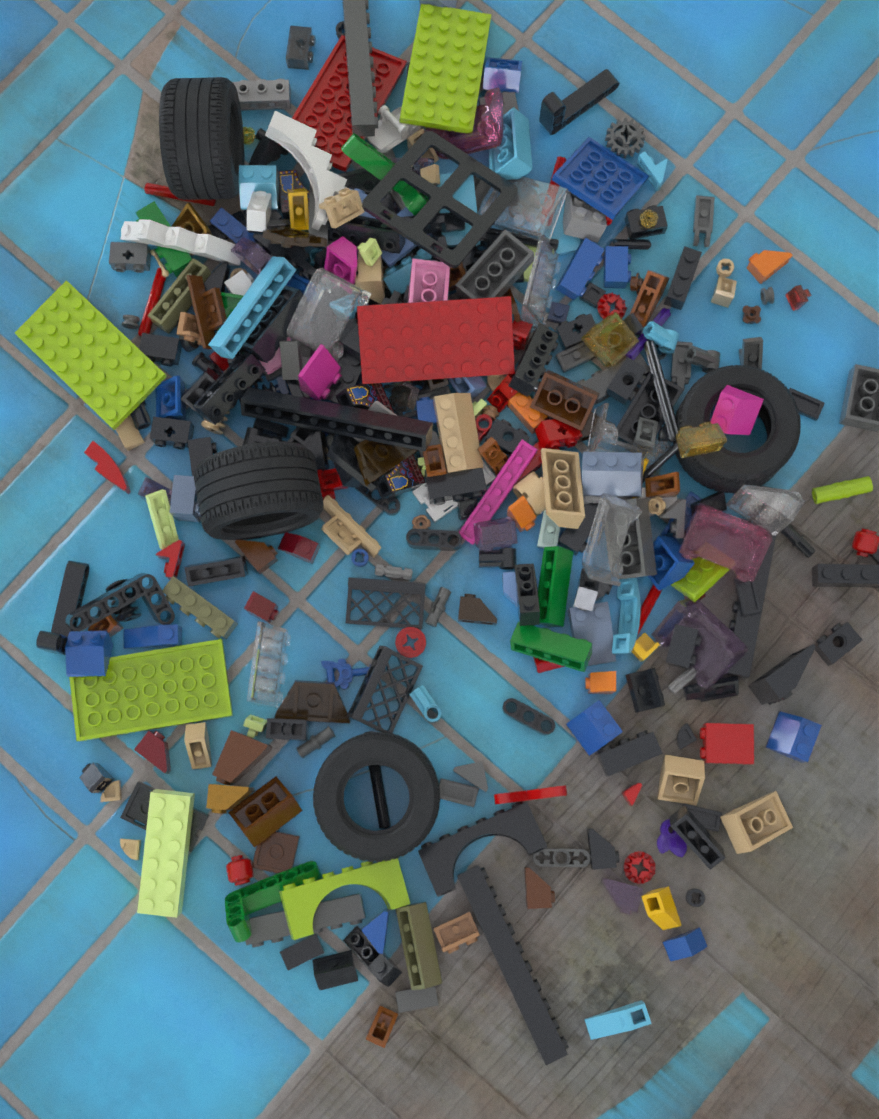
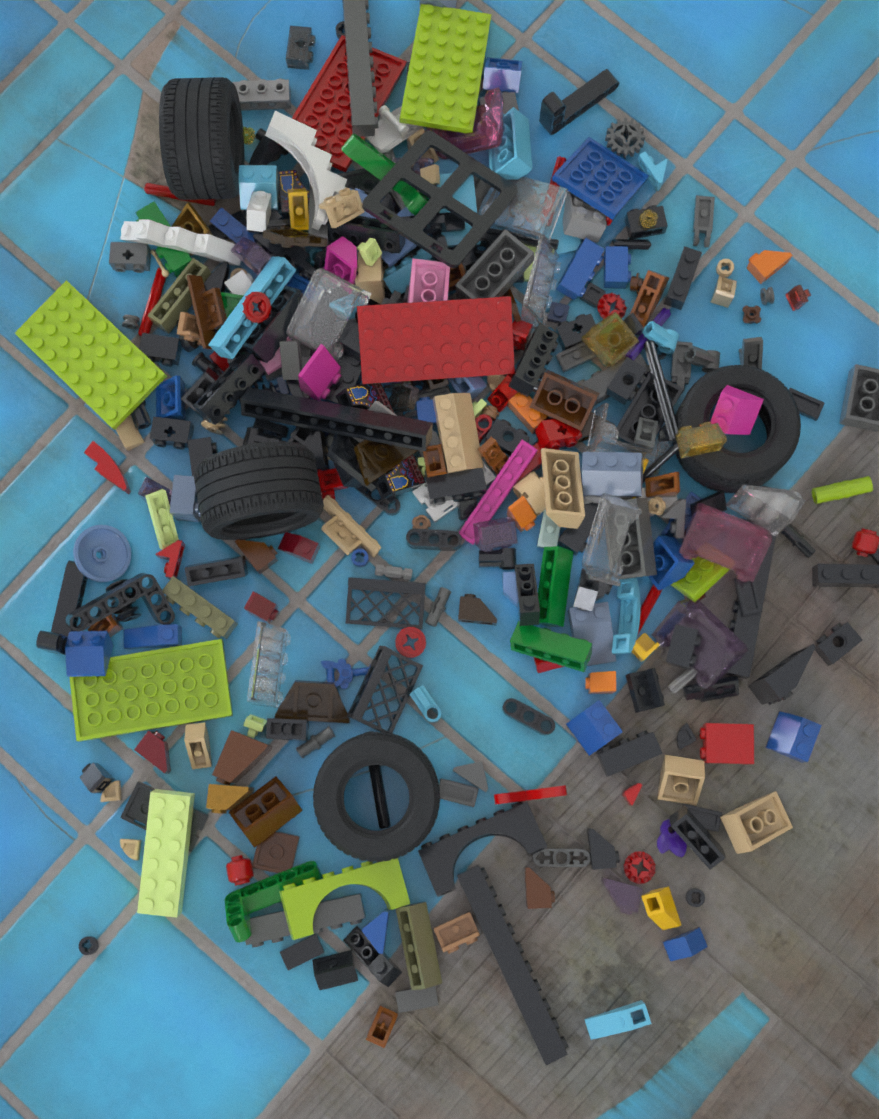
none -> medium blue dish [73,525,131,582]
none -> black bush [79,936,99,955]
none -> red gear [242,291,271,323]

